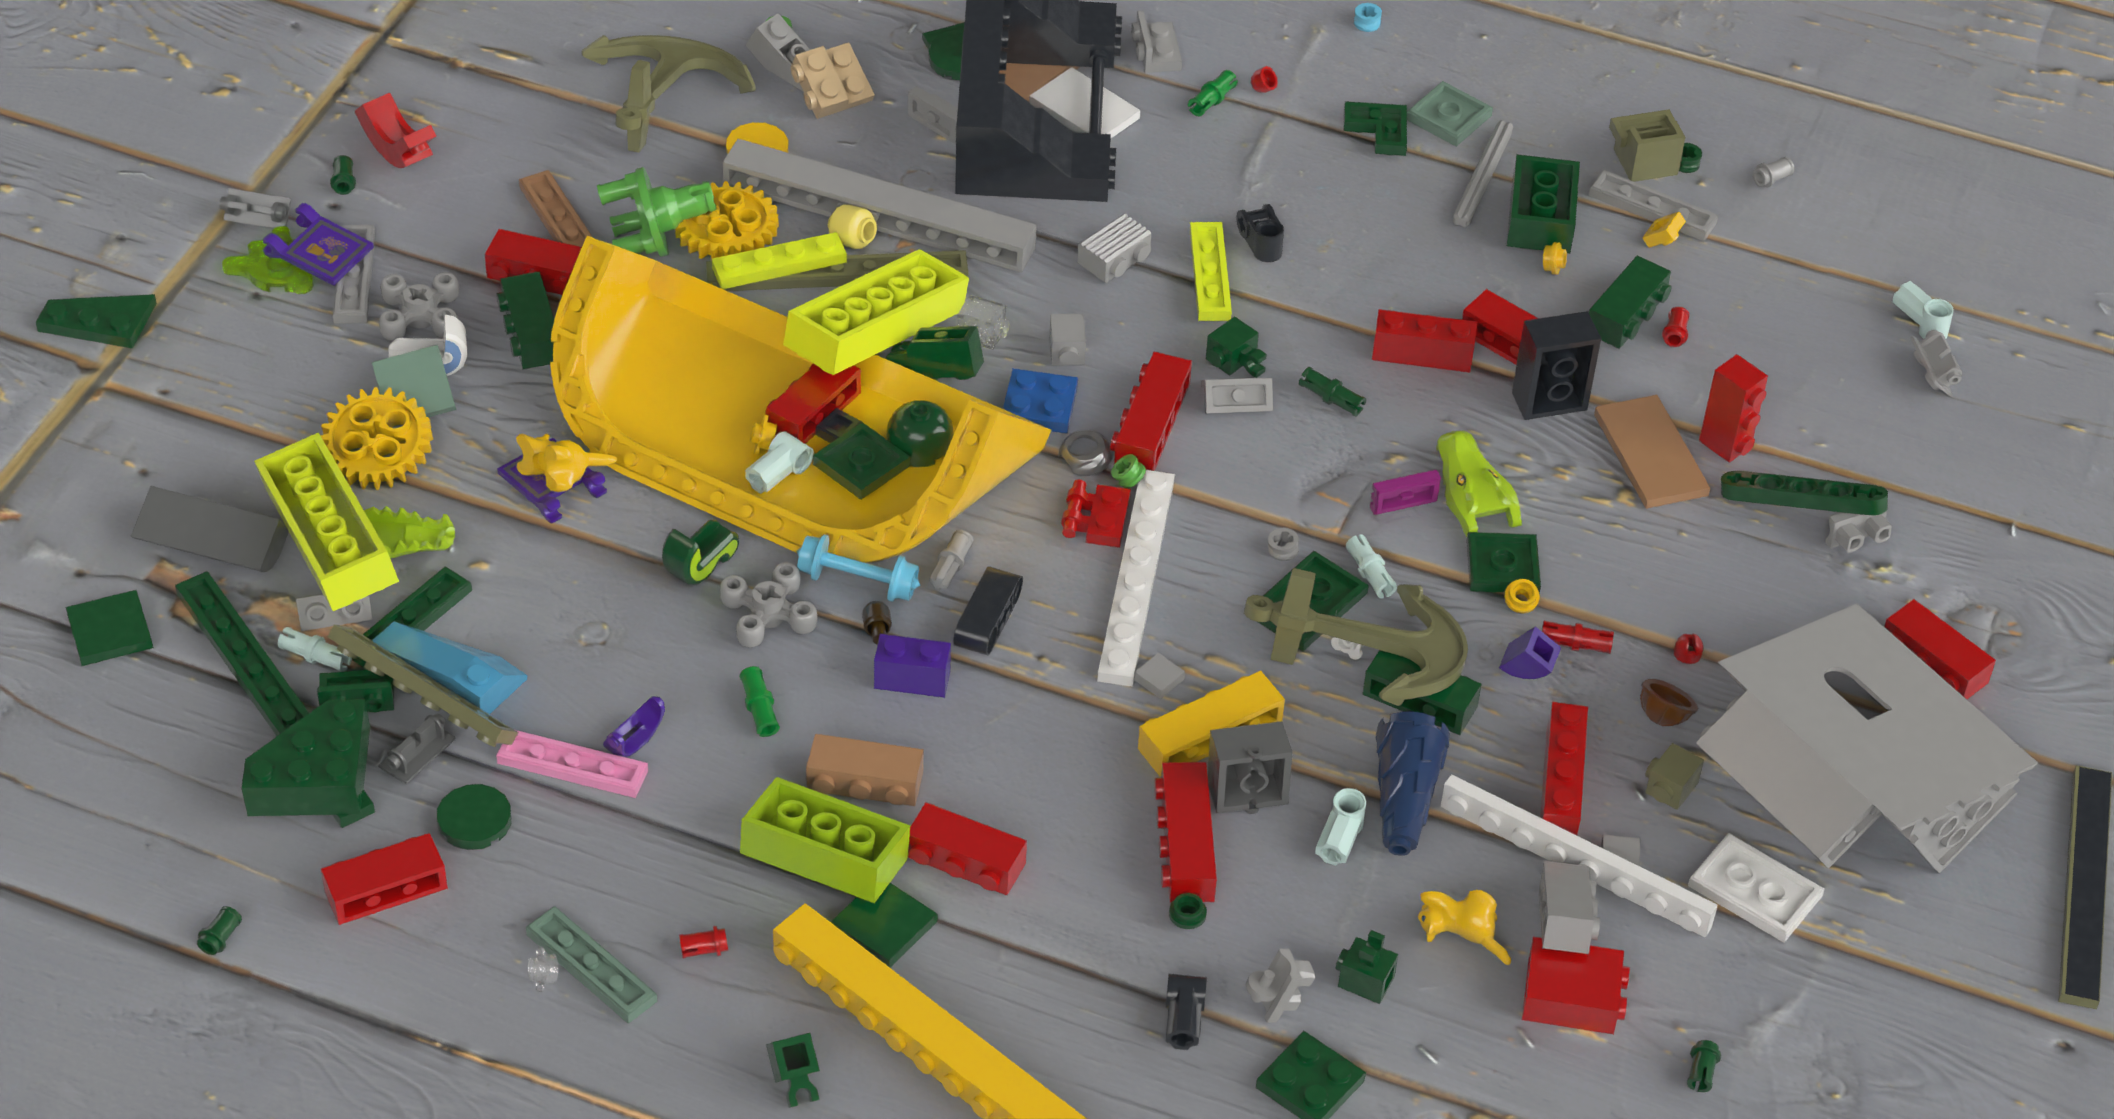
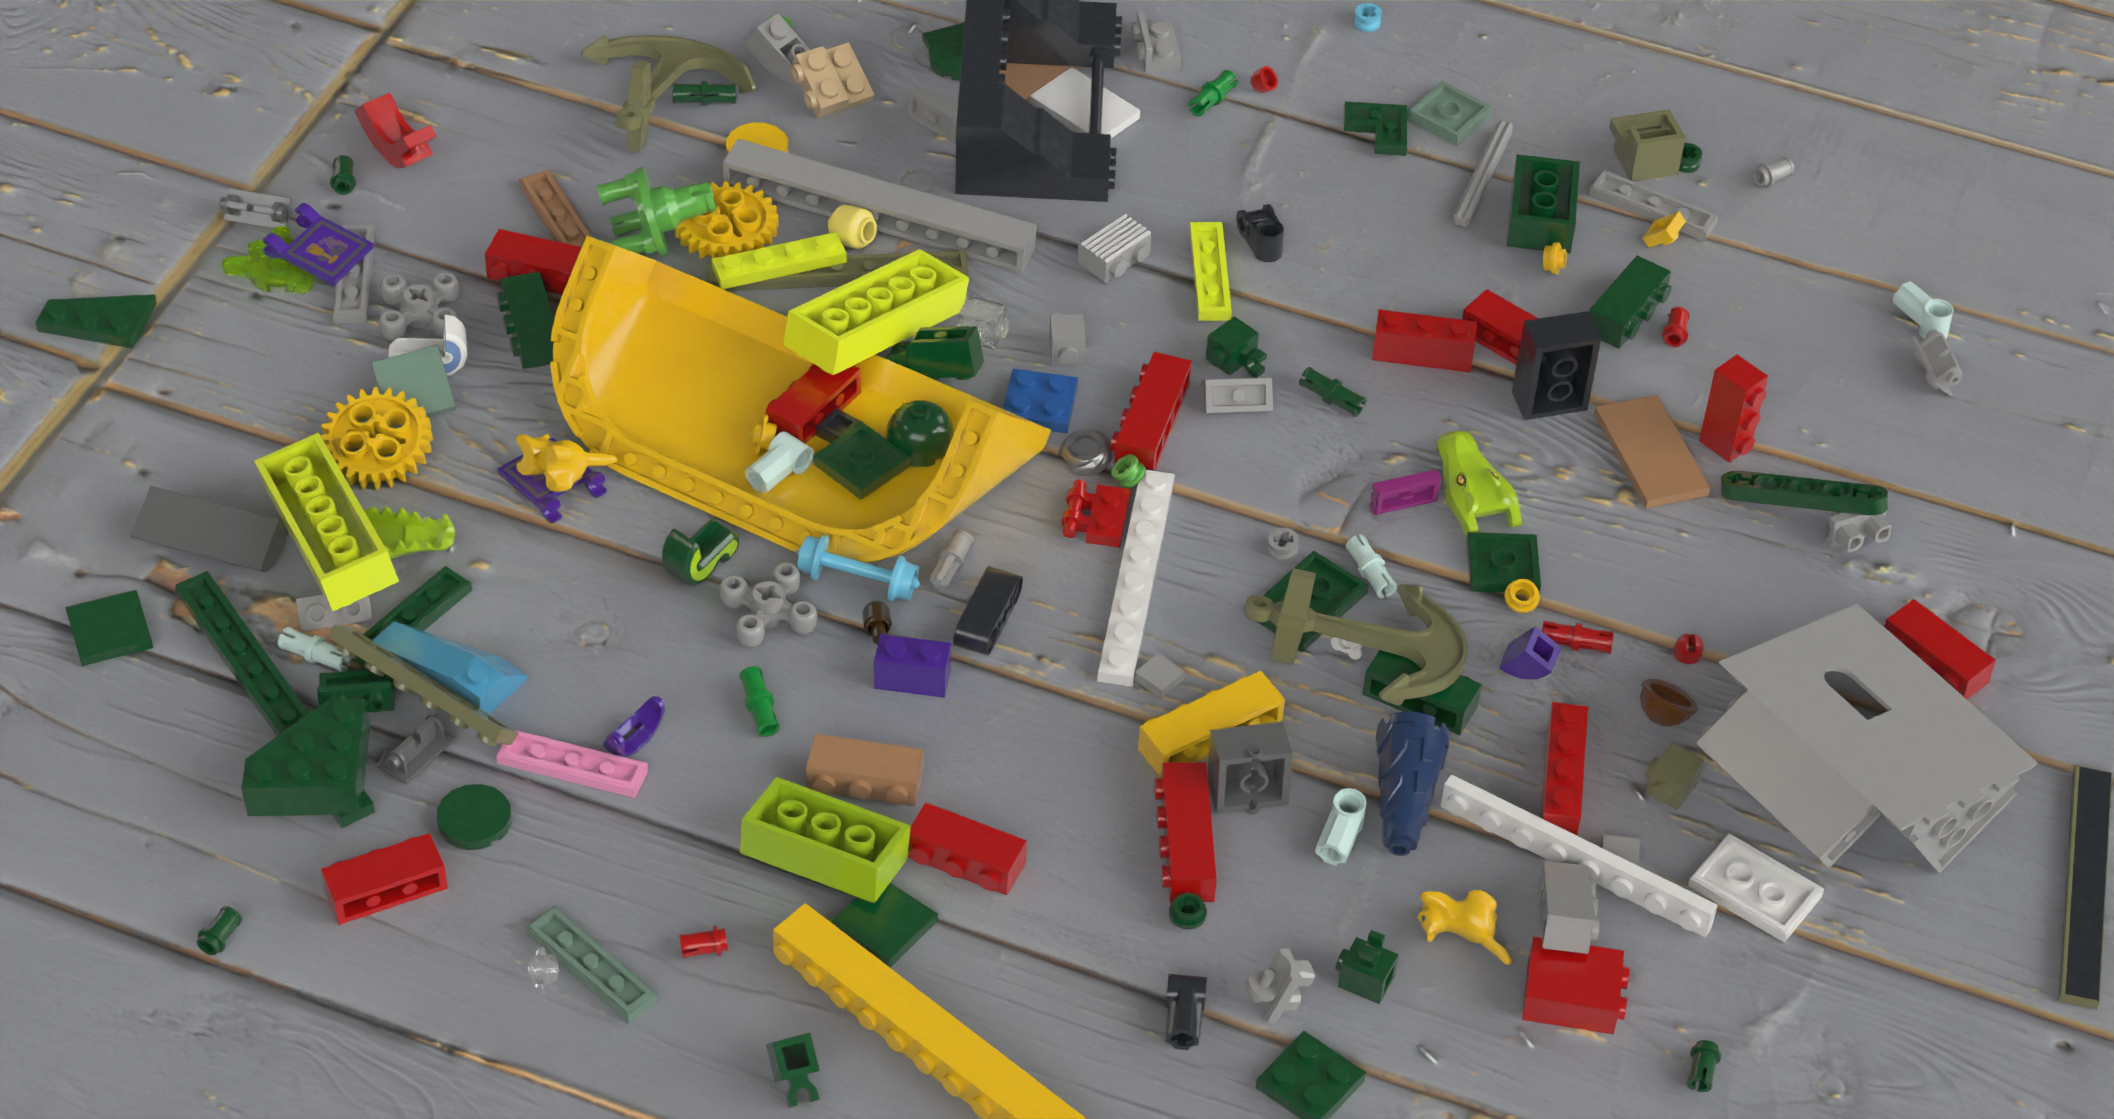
none -> dark green pin [672,81,736,106]

